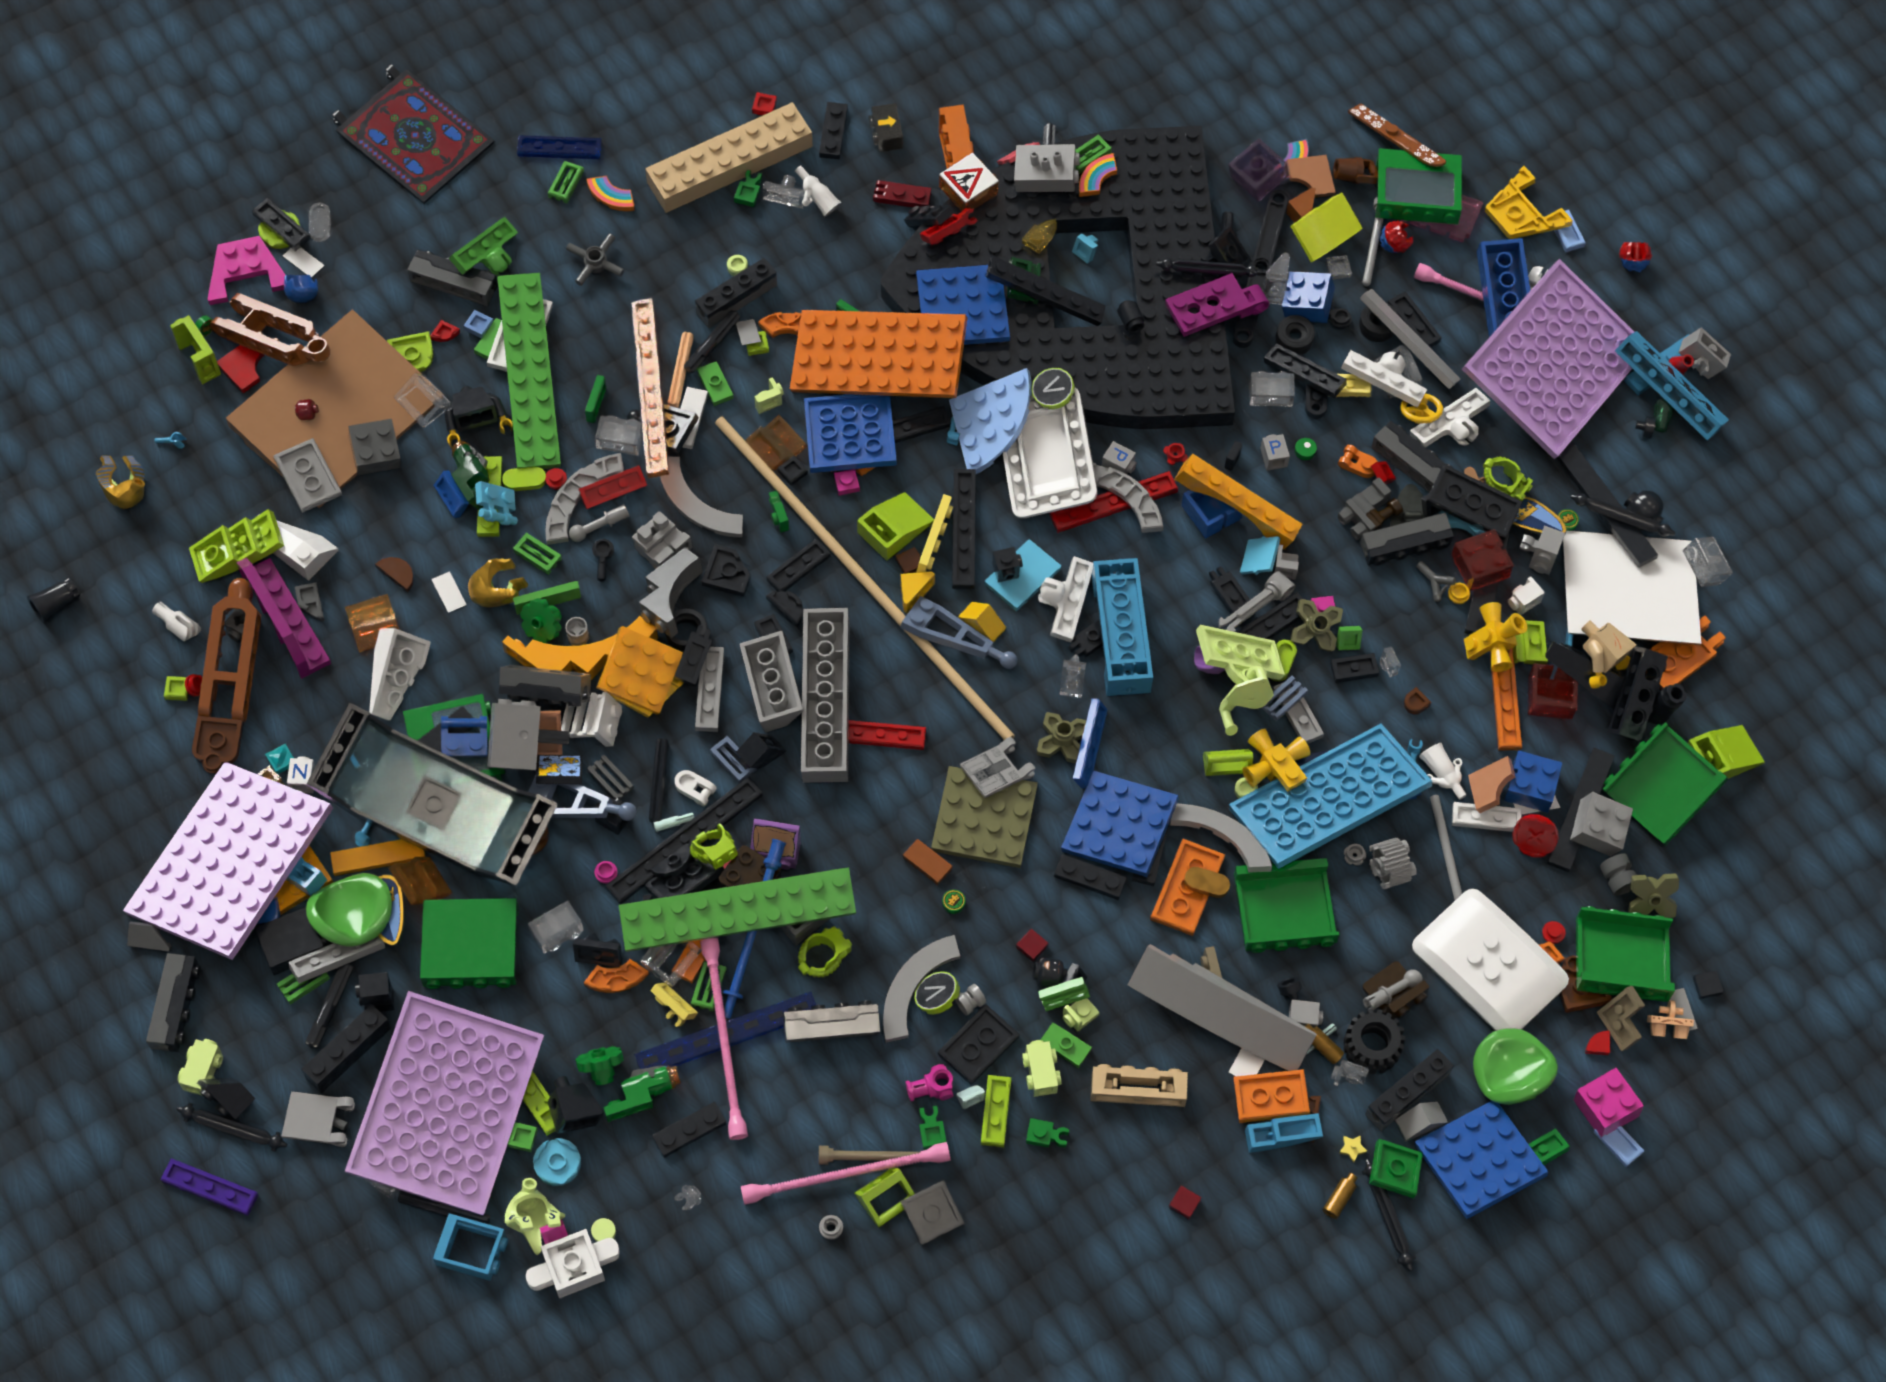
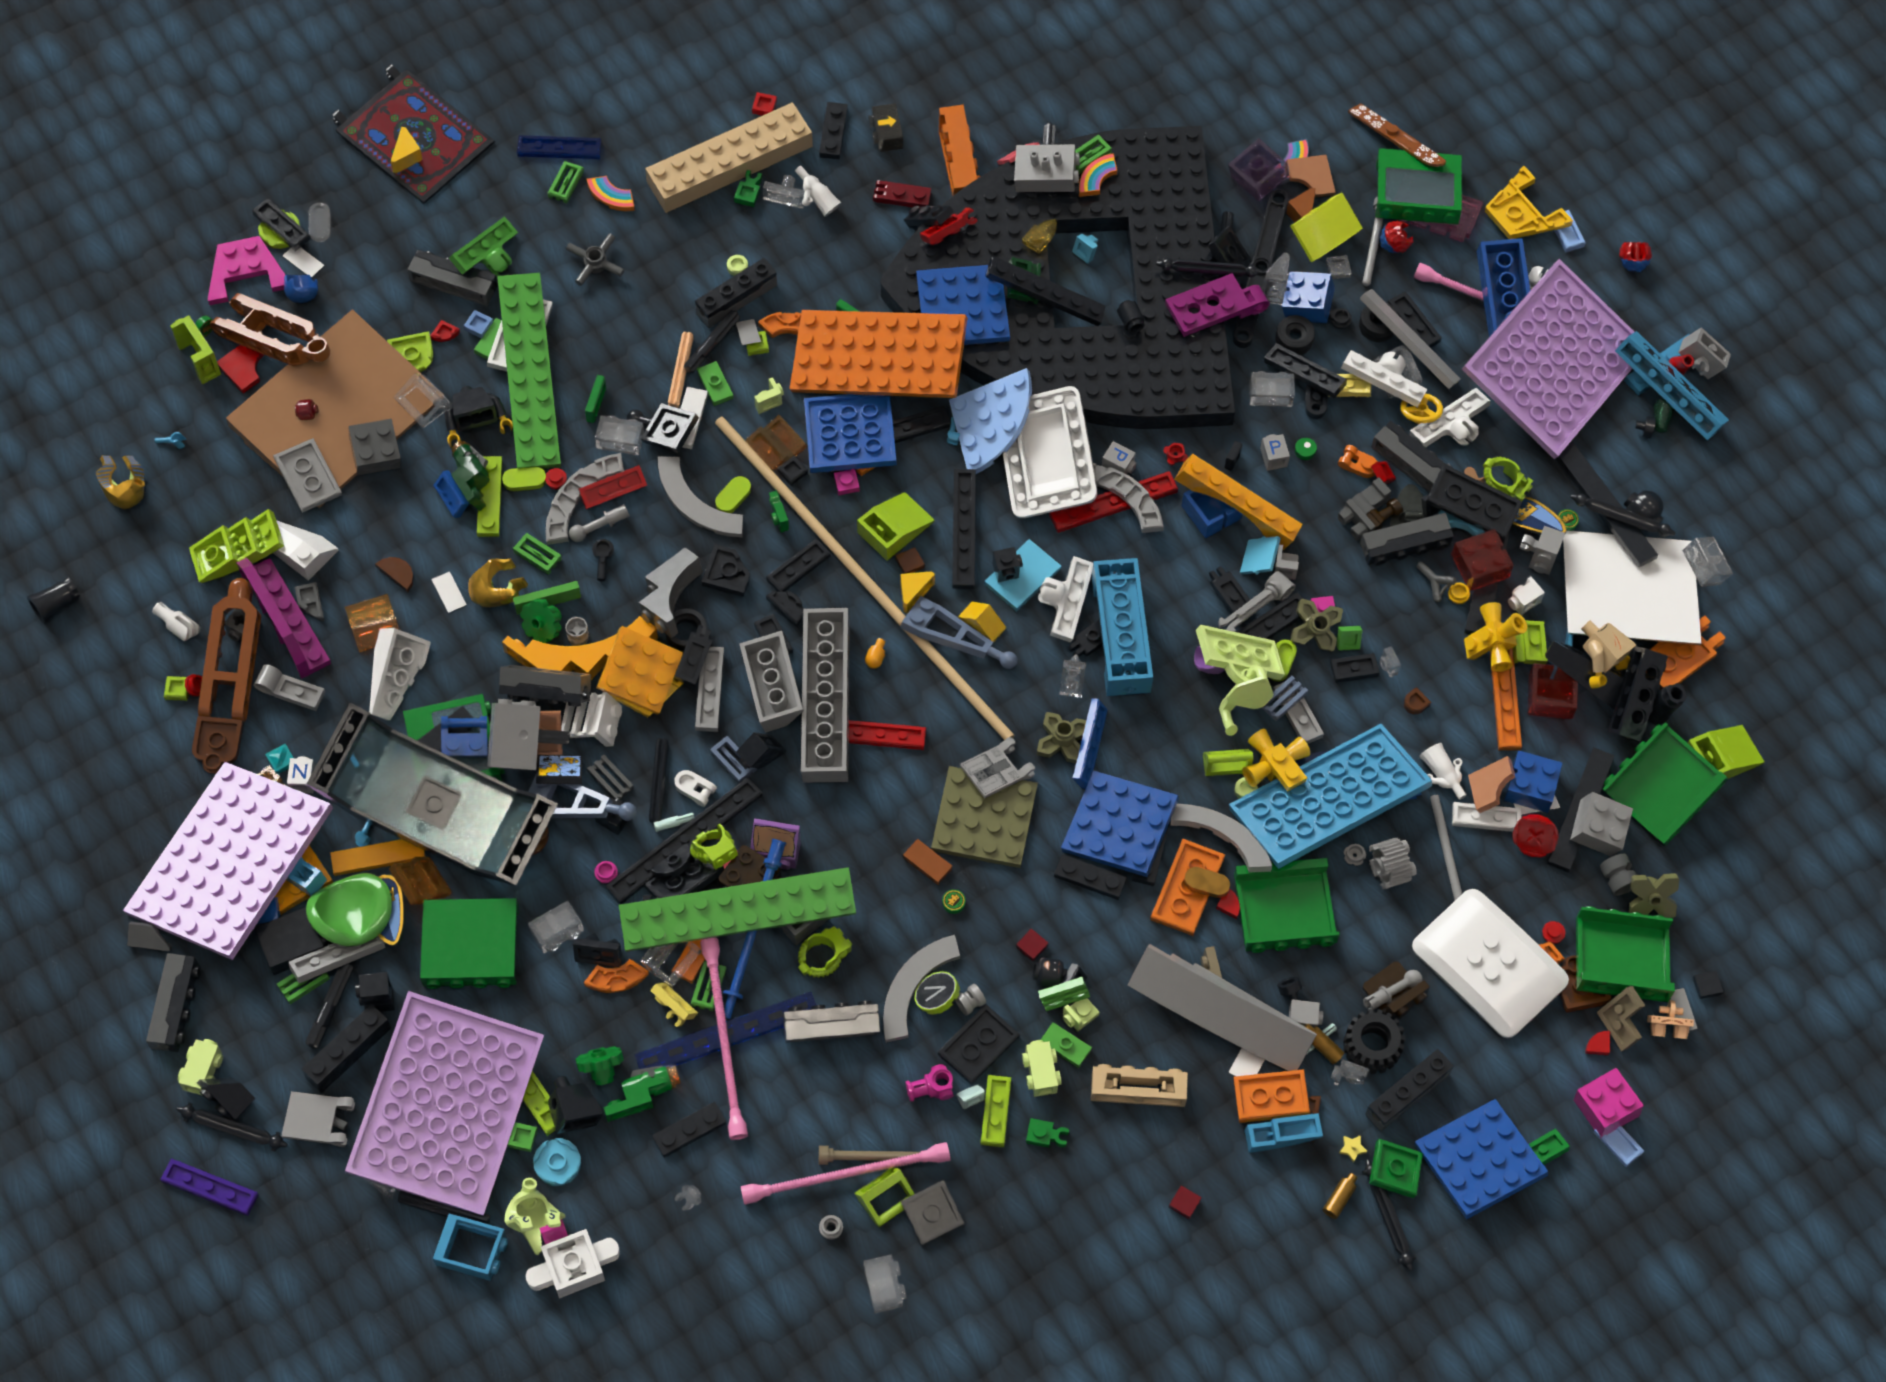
medium azure plate [475,481,518,526] -> none
yellowish green tile [591,1218,616,1242] -> none
clear orange plate [632,298,670,478] -> none
light grey hips [632,512,692,569] -> none
light yellow plate [916,494,953,573] -> none
green plate [919,1106,946,1150] -> none
piece [939,153,999,211] -> none
black tile [1031,368,1075,410] -> none
reddish brown piece [1333,157,1378,184] -> none
light grey slope [1395,1102,1448,1142] -> none
dark azure hand [1407,739,1423,762] -> none
bright green piece [1473,1028,1558,1105] -> none
none -> light grey plate [254,664,325,711]
none -> yellow slope [391,127,422,173]
none -> lime tile [715,476,751,513]
none -> clear brick [863,1254,906,1314]
none -> light orange cylinder [865,638,886,669]
none -> red tile [1216,888,1240,919]

